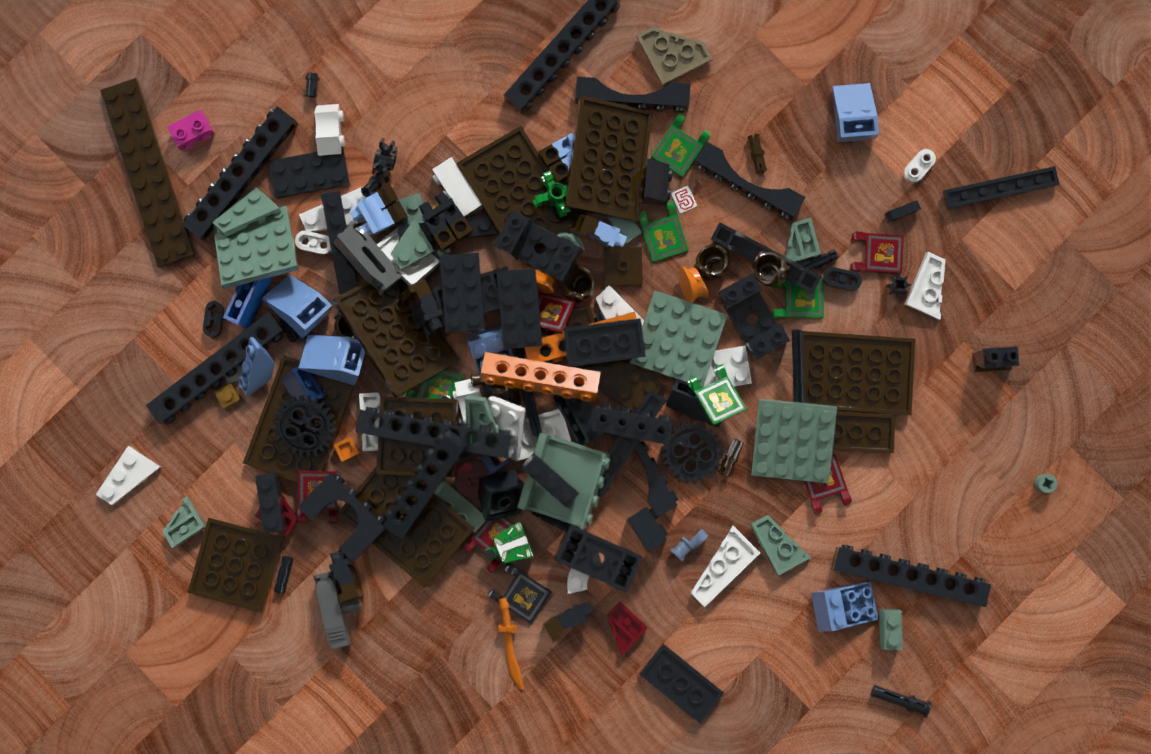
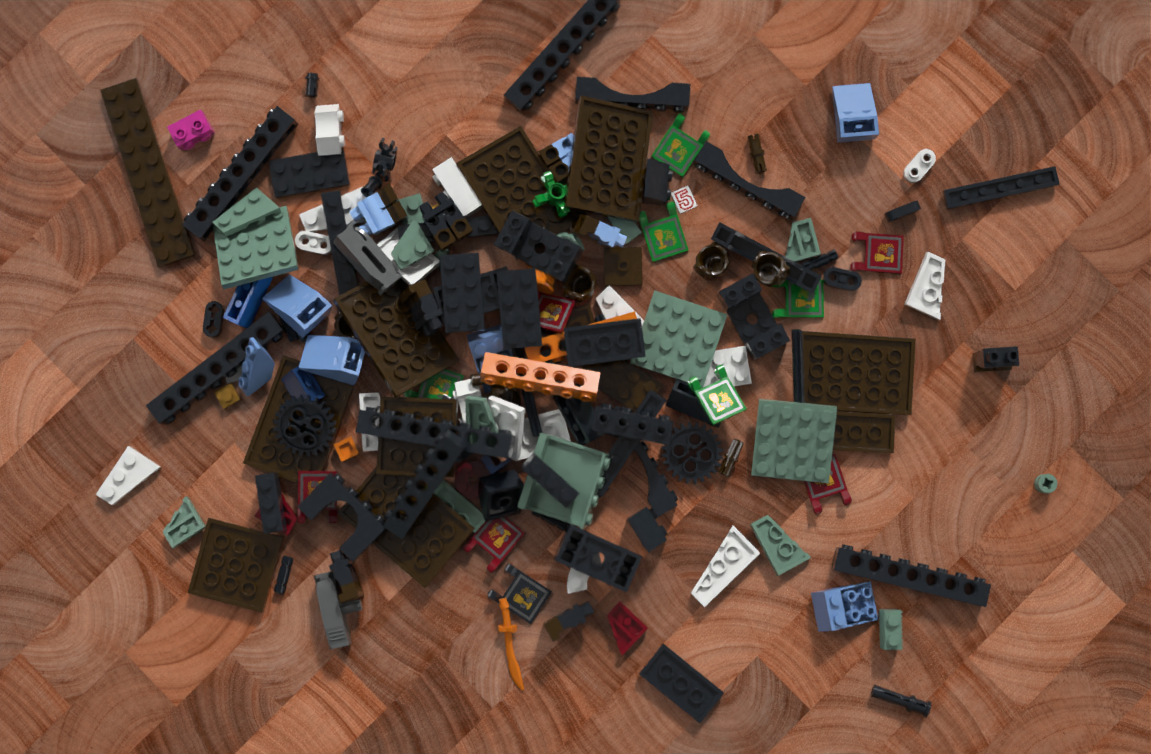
torso [485,522,534,564] -> none
dark tan plate [636,27,713,86] -> none
sand blue connector [670,529,709,562] -> none
orange hat [679,266,709,303] -> none
black gear [886,273,911,298] -> none

